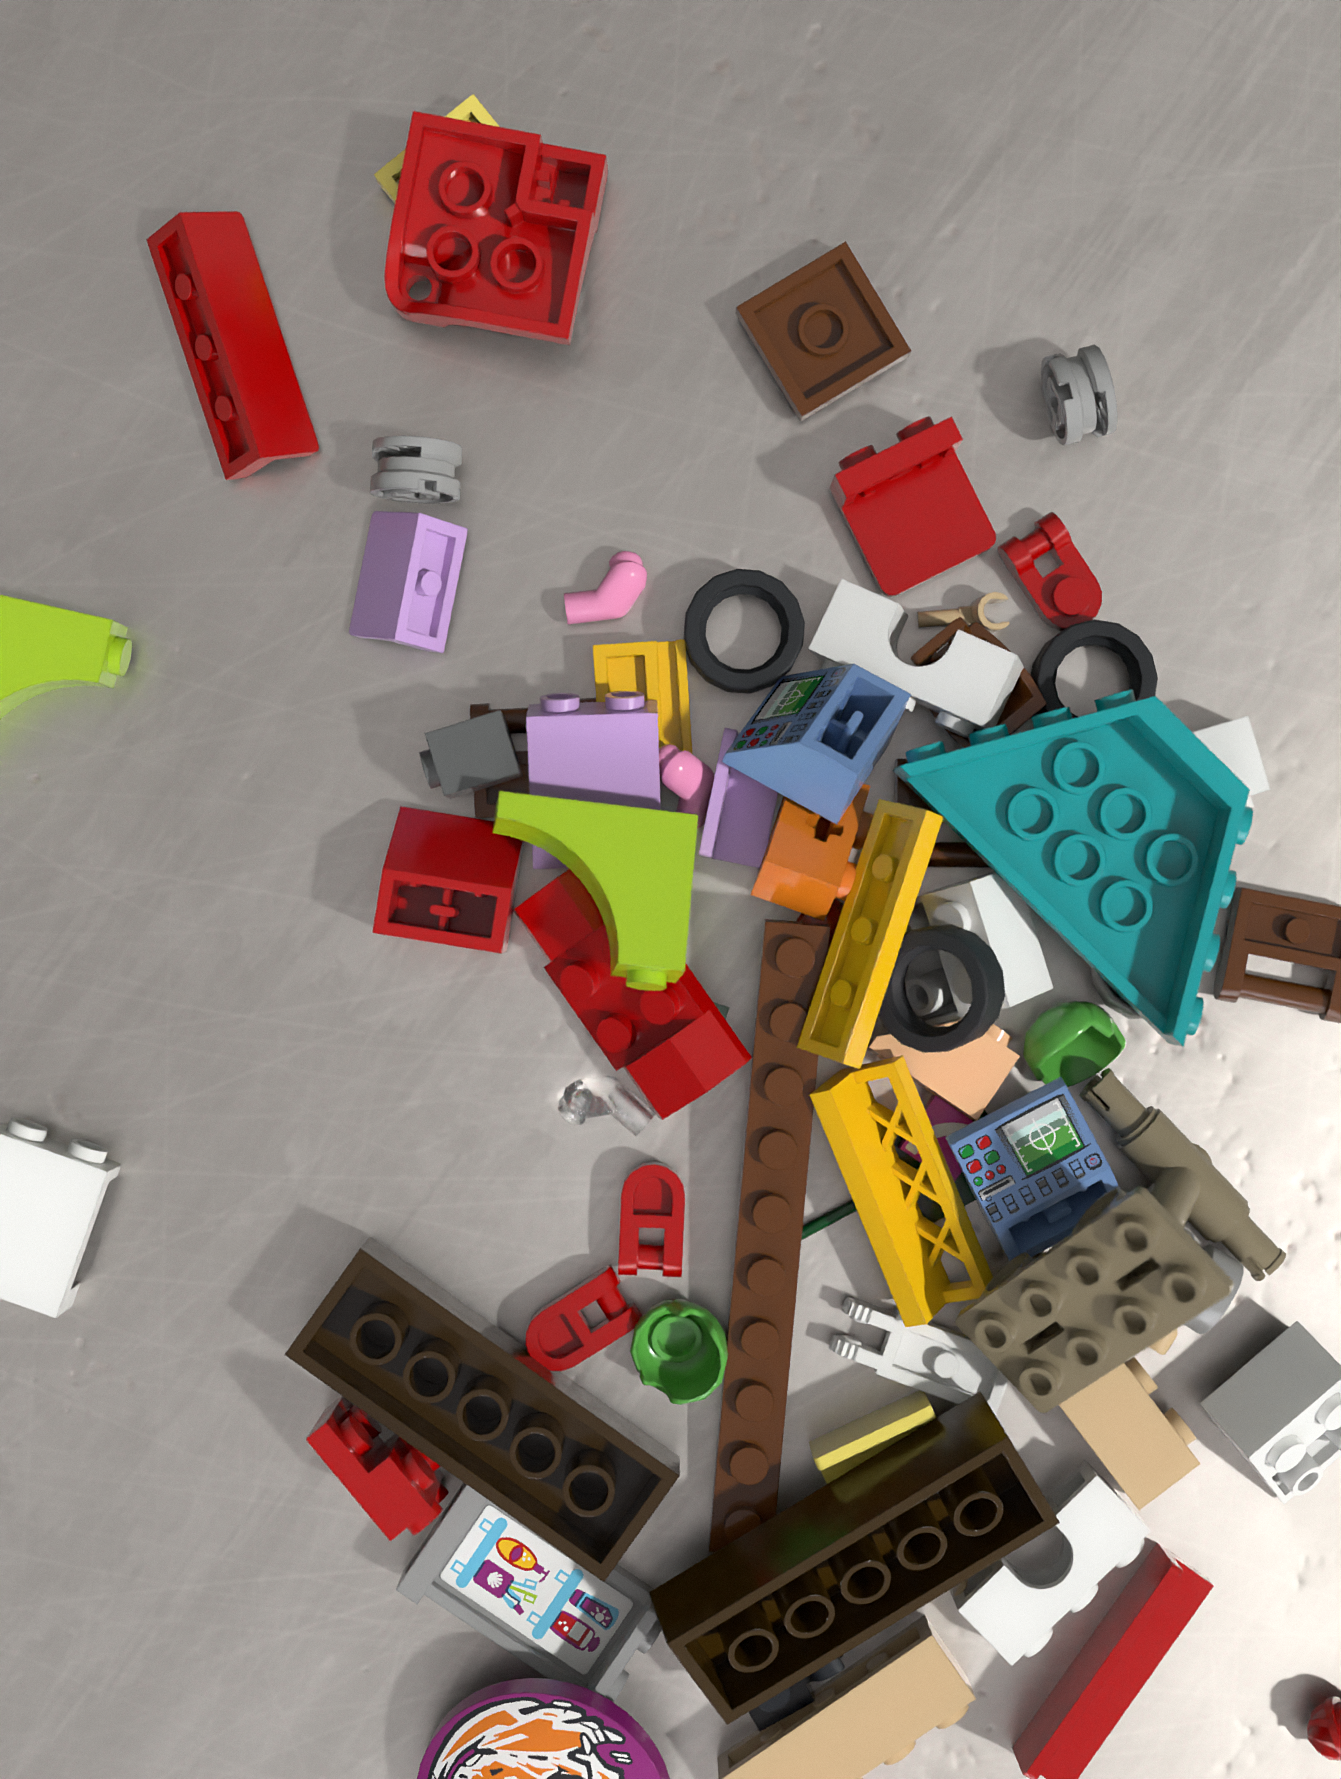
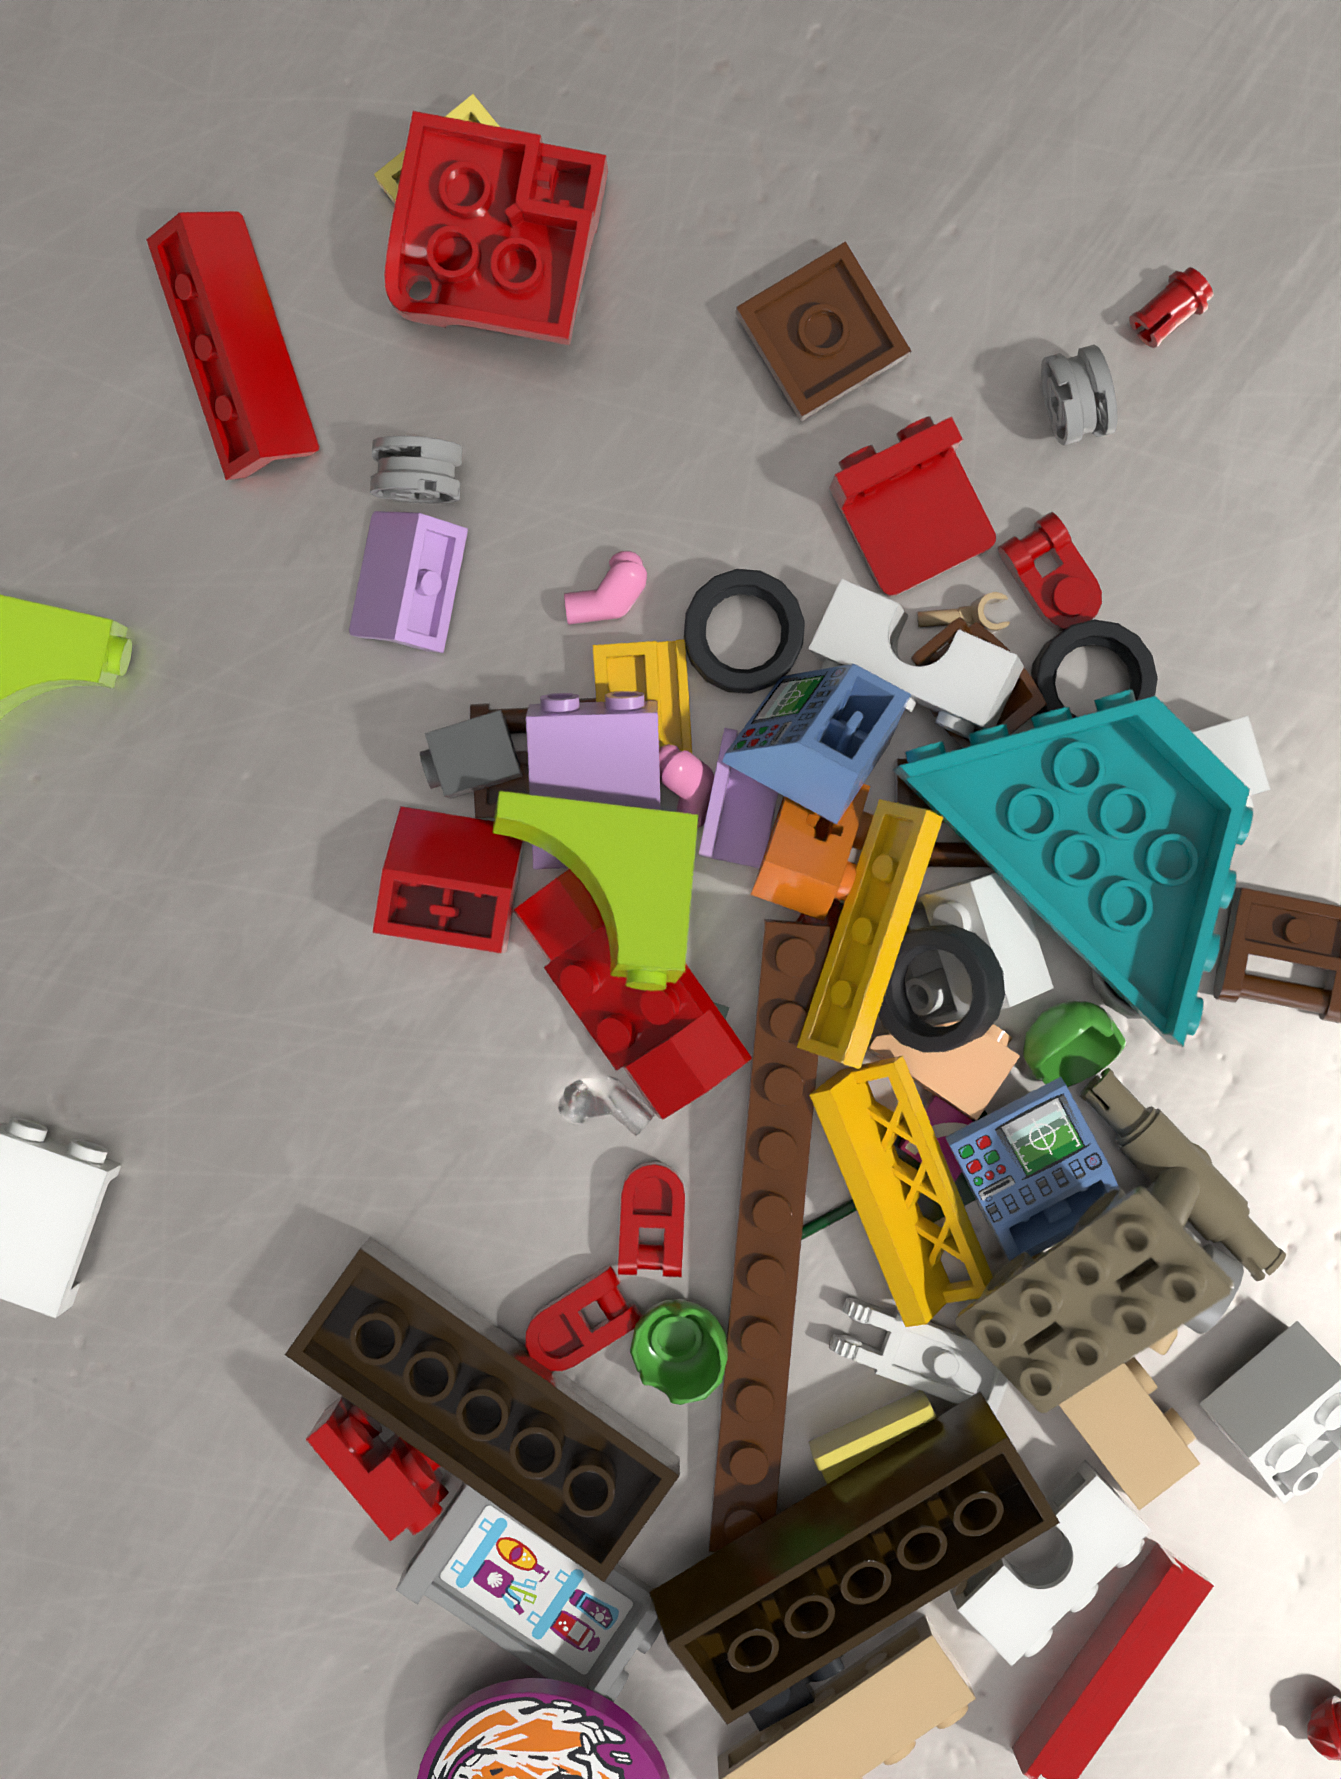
none -> red pin [1129,267,1213,348]

